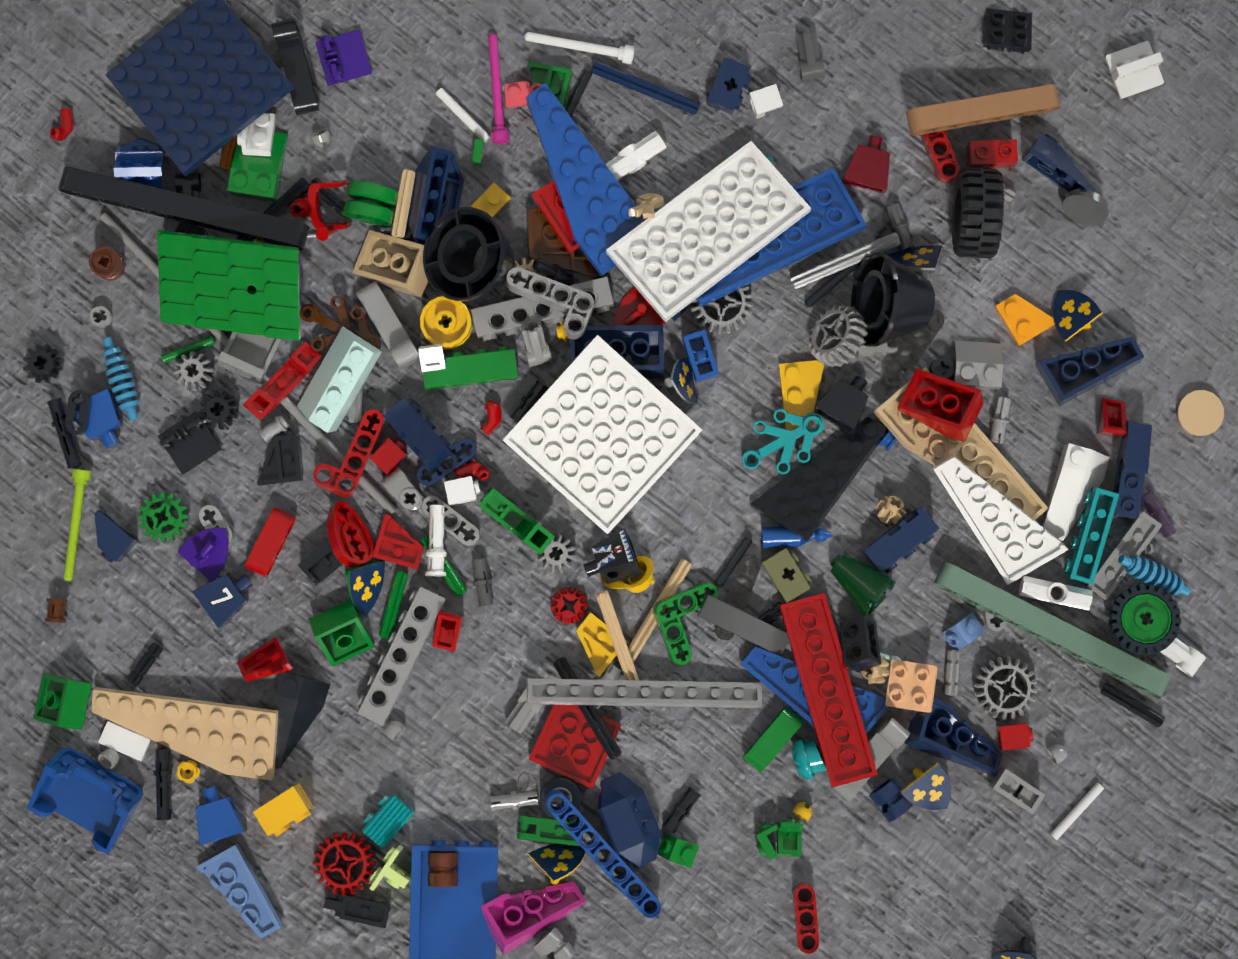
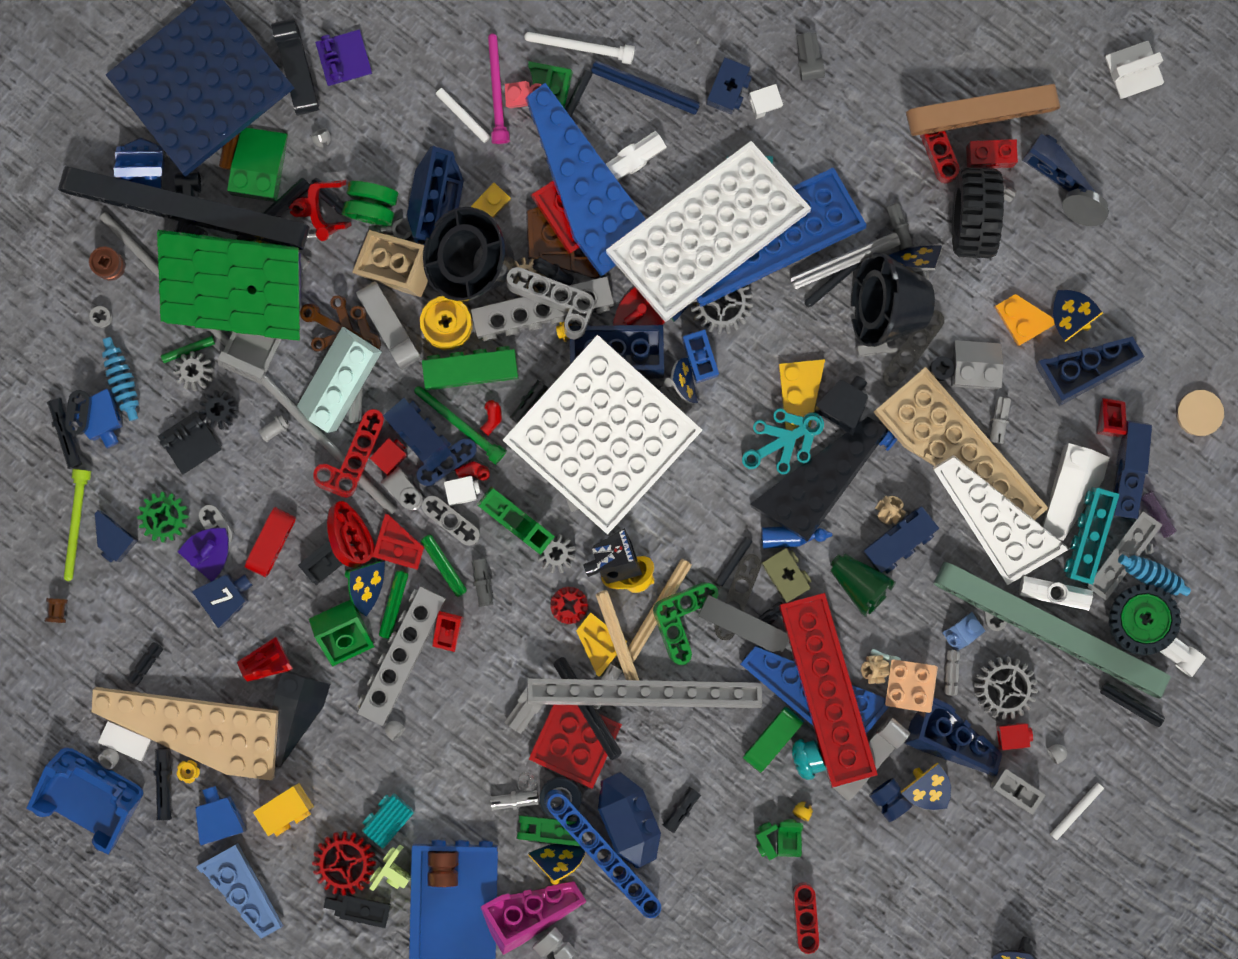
black gear [23,344,63,383] -> none
green slope [33,673,92,730] -> none
red arm [50,108,74,141] -> none
white bracket [237,113,276,156] -> none
red slope [243,341,323,421] -> none
black wing [257,434,303,486] -> none
tan axle [391,169,416,238] -> none
white tile [418,344,446,372] -> none
white pin [425,505,447,577] -> none
green tile [472,139,485,167] -> none
light grey piece [521,320,552,367] -> none
tan piece [628,193,664,219] -> none
green bracket [658,833,699,868] -> none
light grey gear [808,304,868,367] -> none
black brick [839,614,882,672] -> none
dark red torso [842,135,890,194] -> none
red slope [897,369,984,442] -> none
black hinge [983,8,1032,54] -> none
none -> green piece [414,386,507,465]

